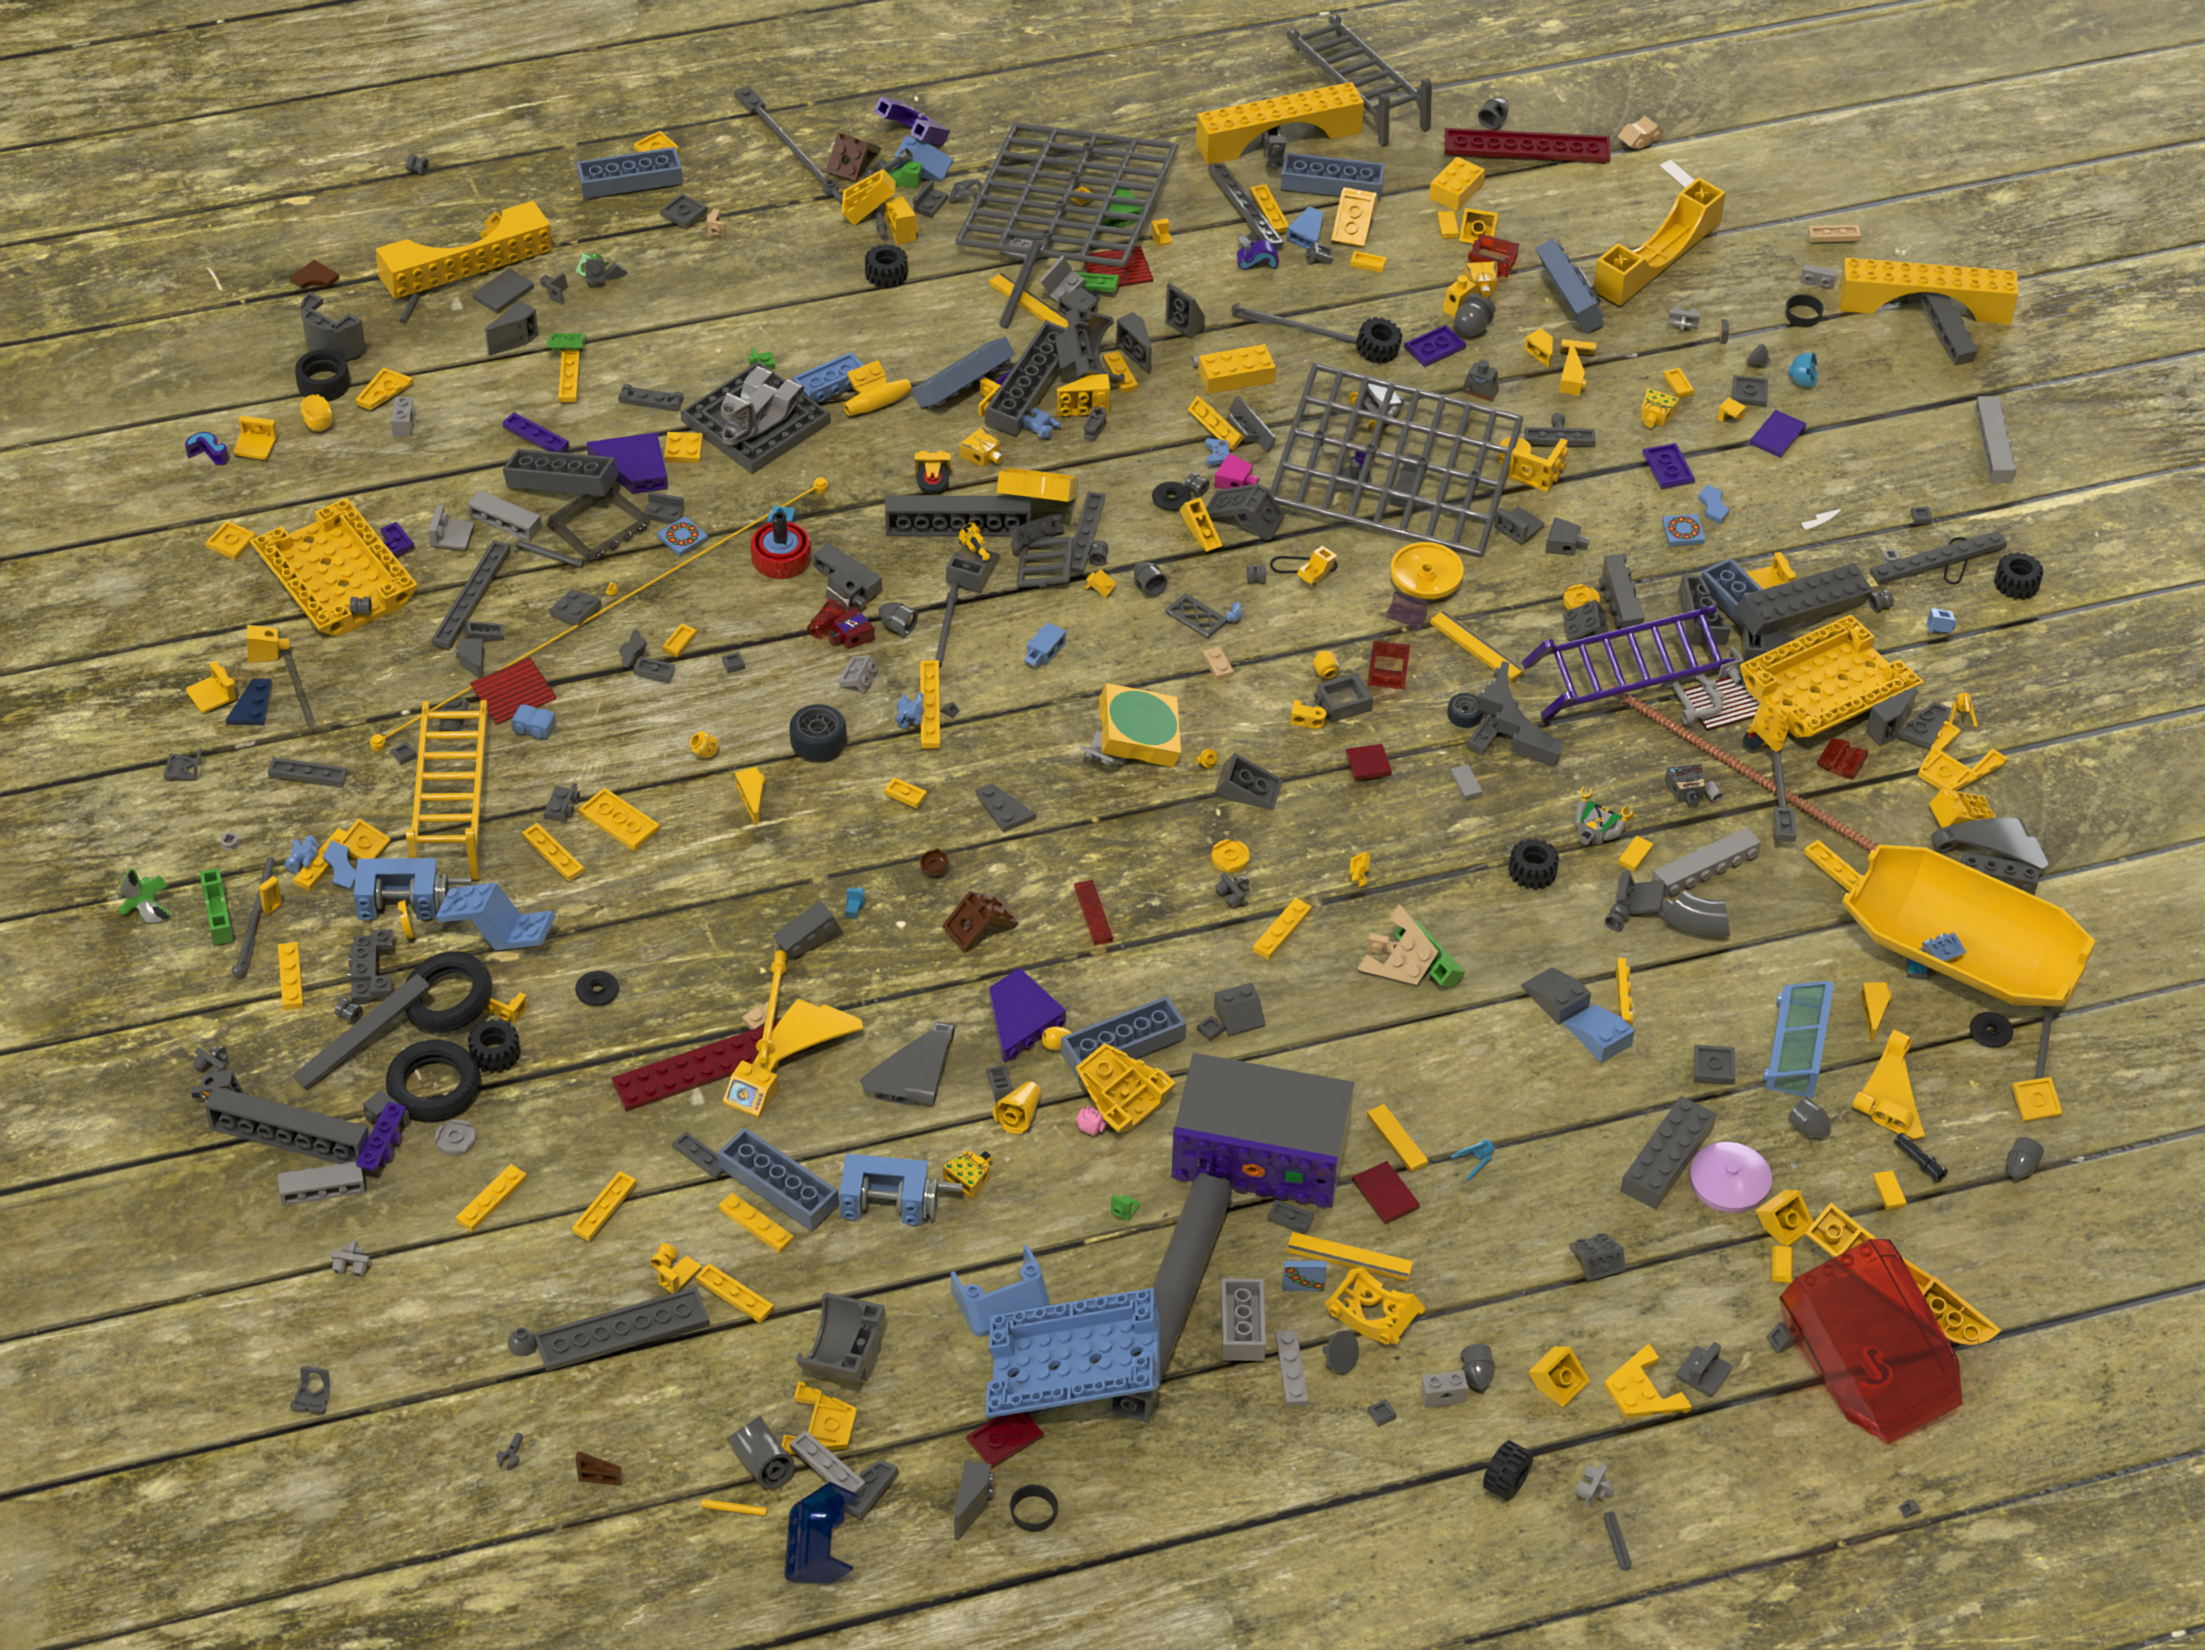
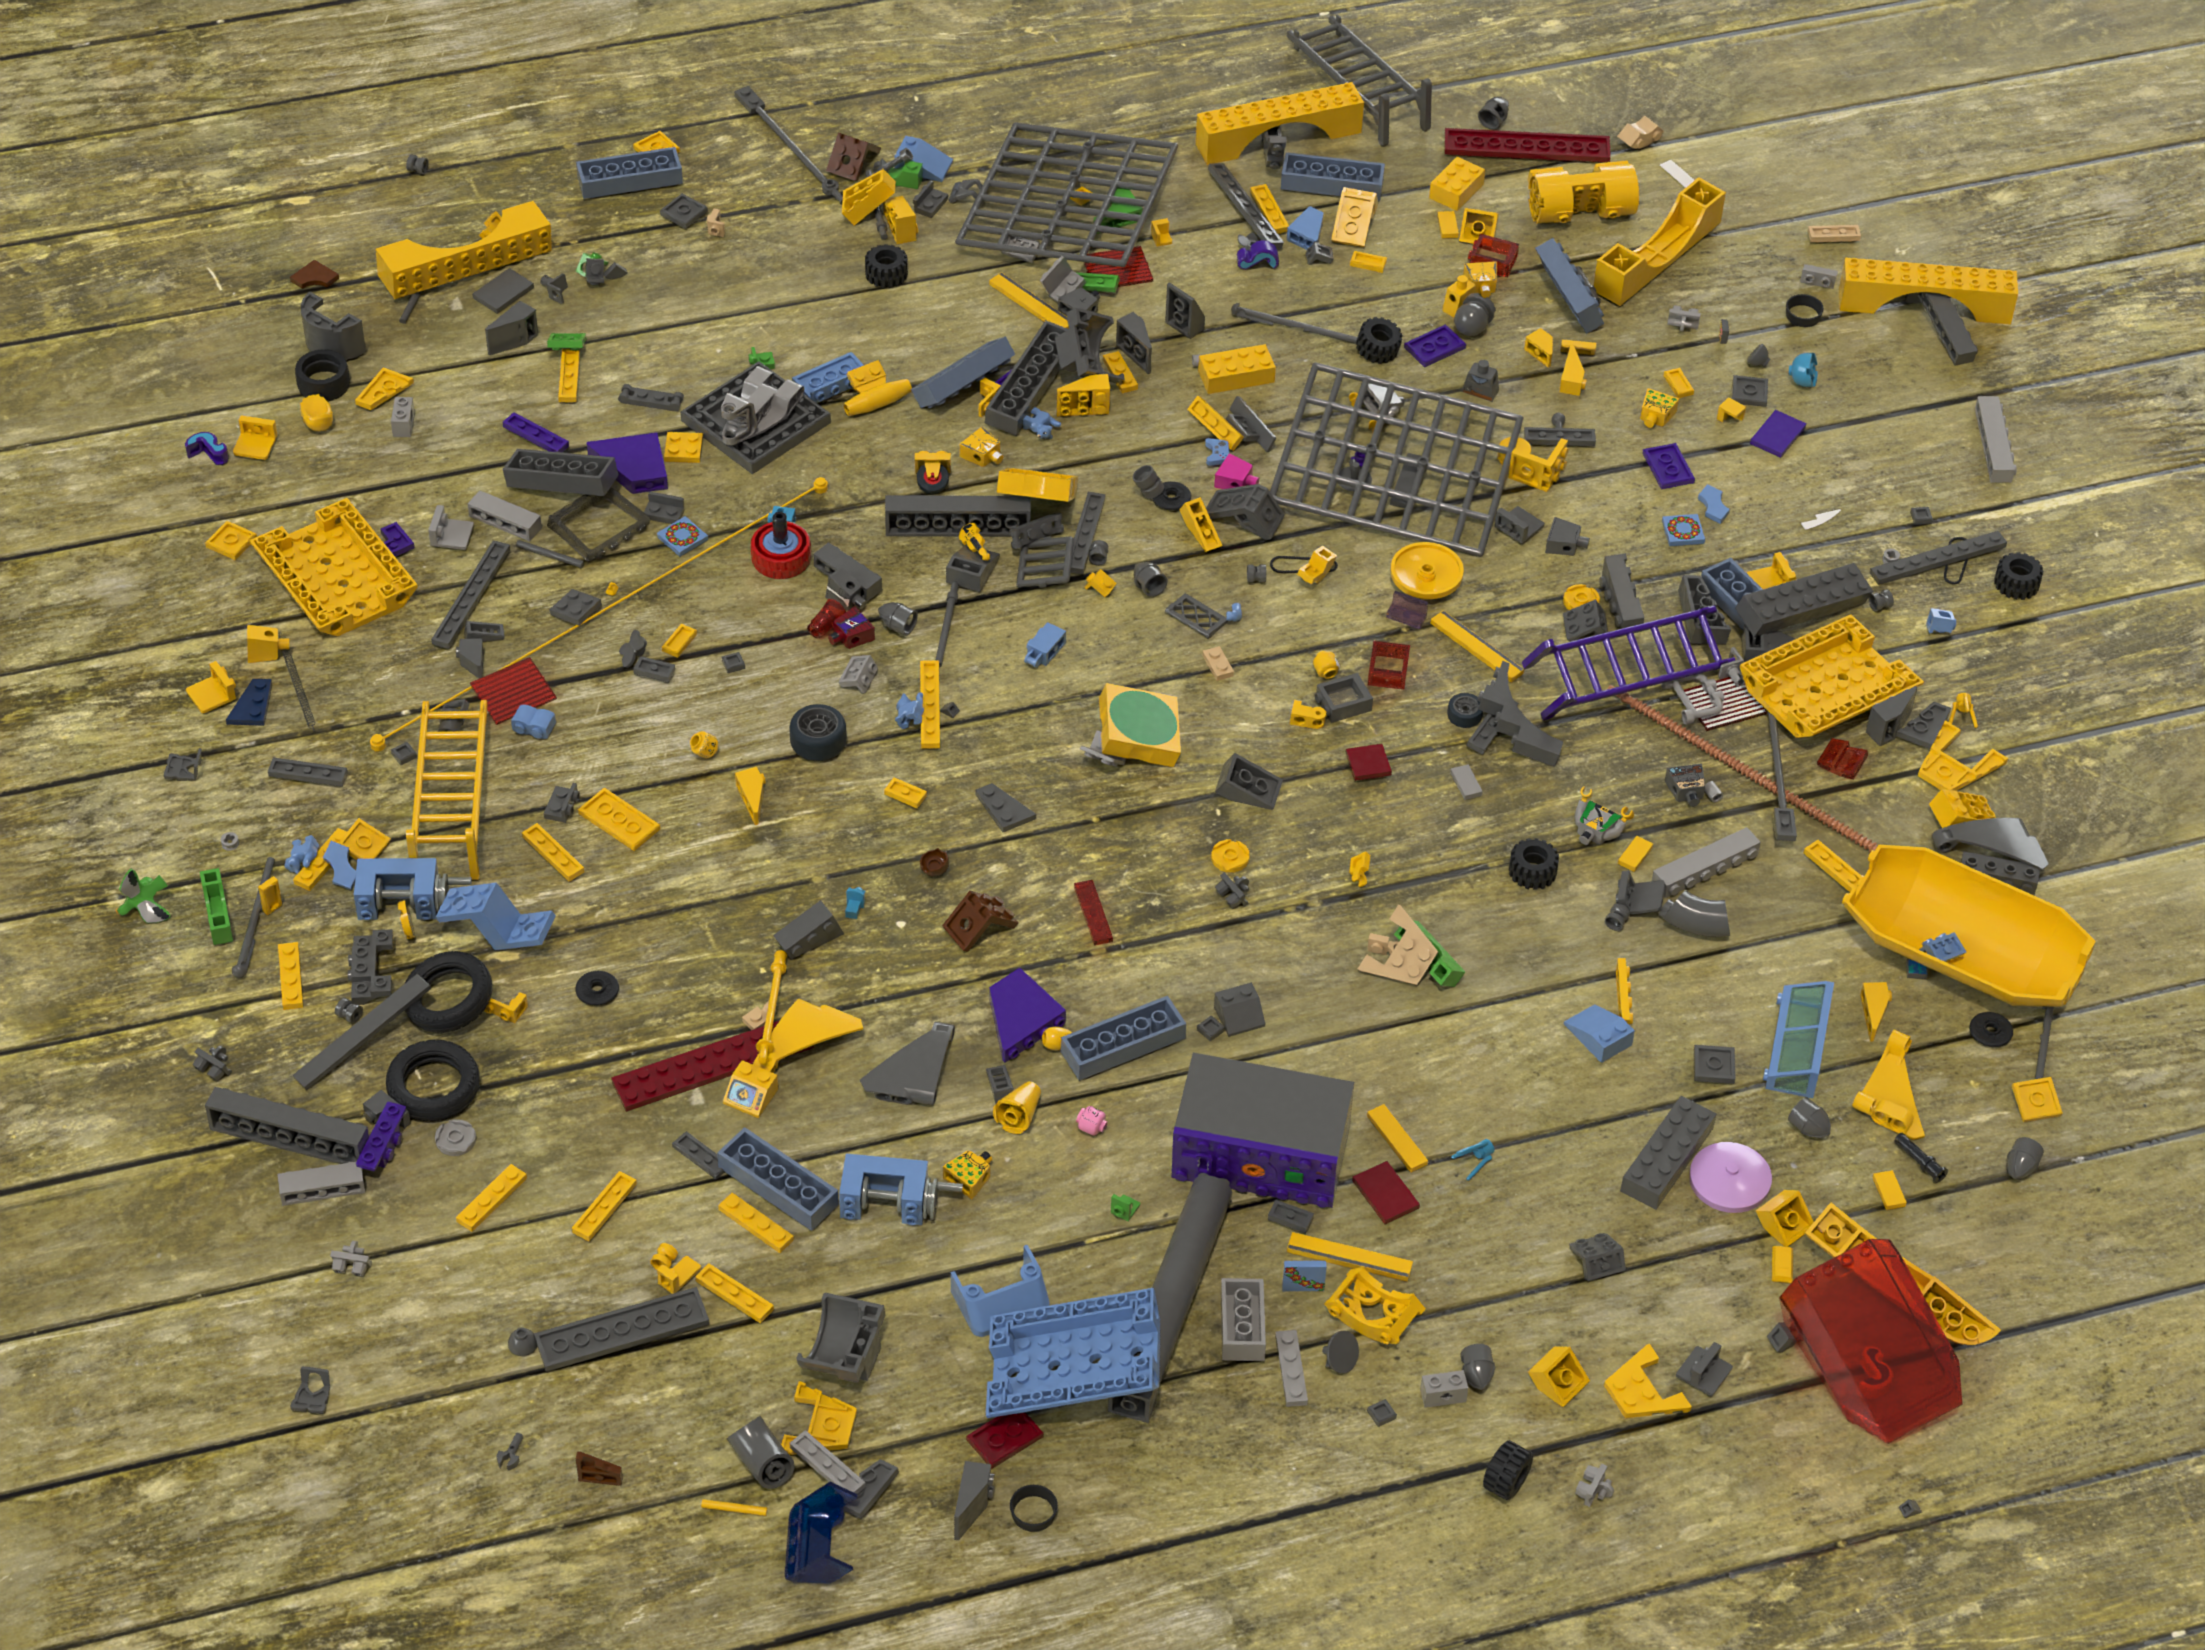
dark grey torso [191,1069,244,1104] -> none
dark grey wheel [350,596,372,615] -> none
black tyre [468,1019,520,1073] -> none
dark purple arch [874,97,950,145] -> none
dark grey axle [999,240,1042,328] -> none
yellow wedge [1076,1043,1176,1133] -> none
dark grey piece [1084,406,1107,441] -> none
dark grey wheel [1185,472,1210,496] -> none
yellow plate [1195,749,1218,768] -> none
yellow plate [1253,898,1312,960] -> none
dark grey slope [1521,967,1591,1025] -> none
dark grey axle [1603,1511,1632,1571] -> none
yellow plate [1742,702,1790,752] -> none
none -> dark grey wheel [1132,465,1164,499]
none -> yellow cylinder [1527,161,1639,224]

